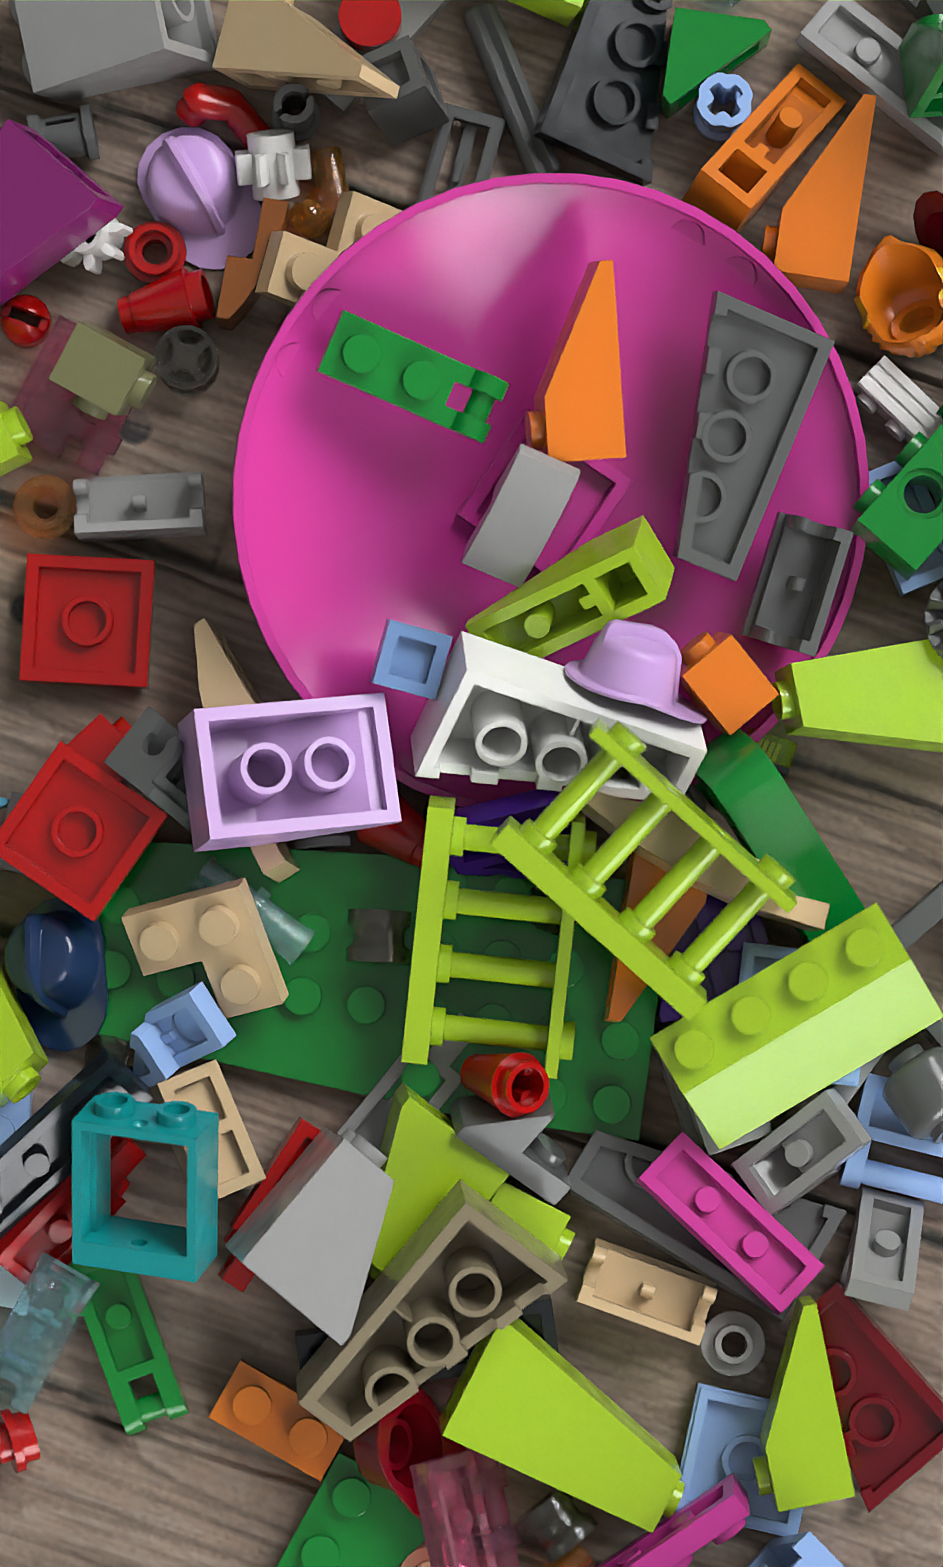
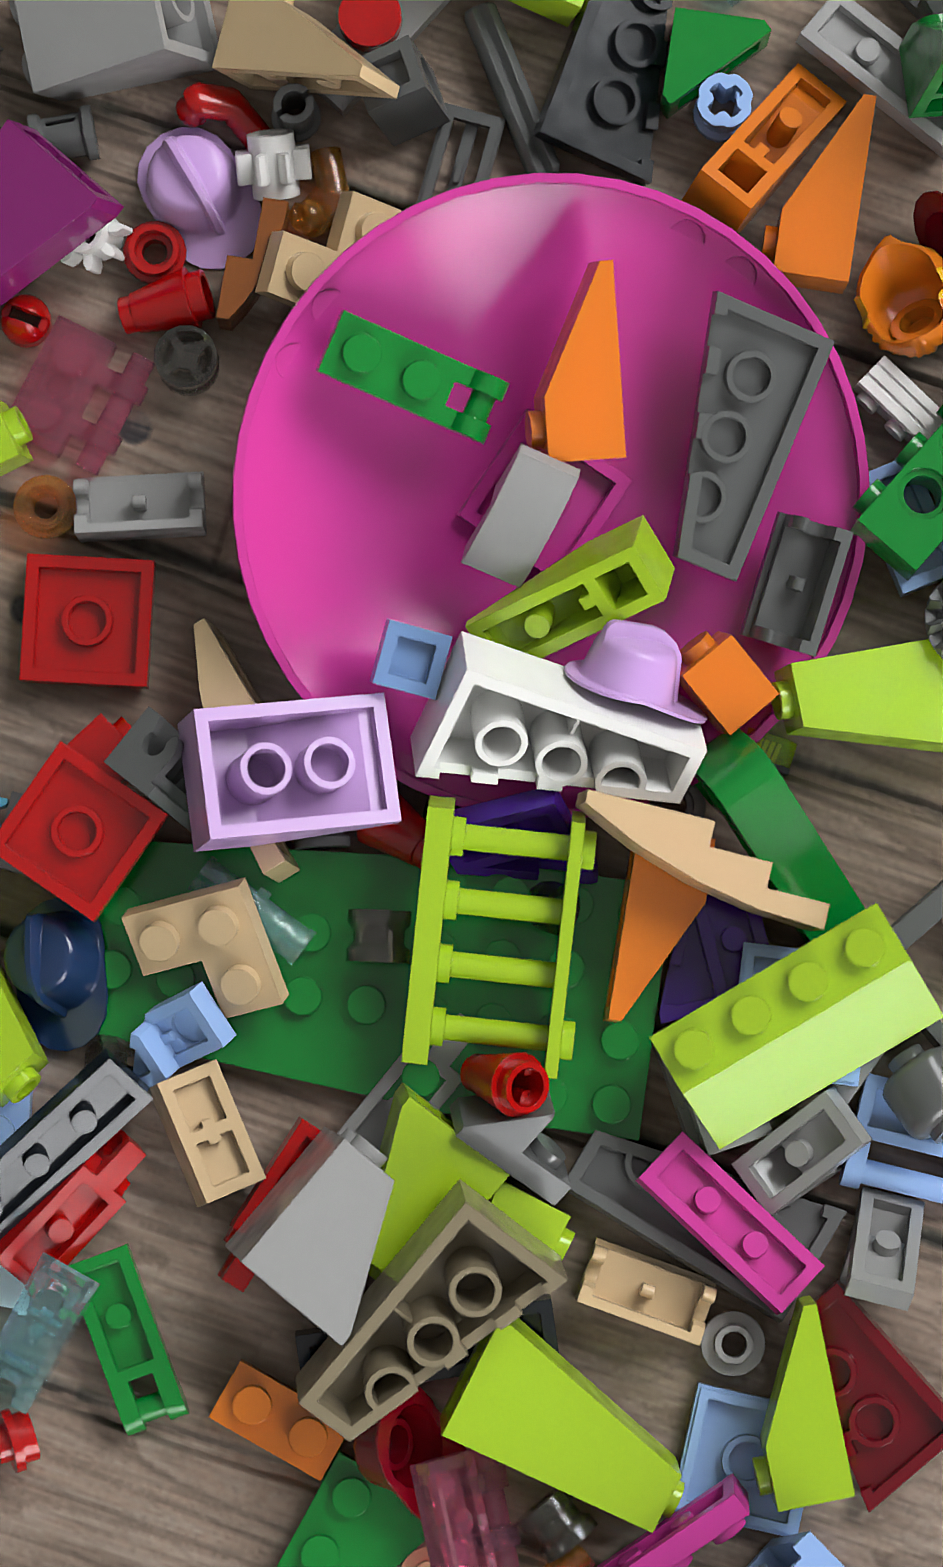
olive brick [49,321,157,420] -> none
teal window [72,1092,219,1283] -> none
lime fence [490,718,797,1021] -> none

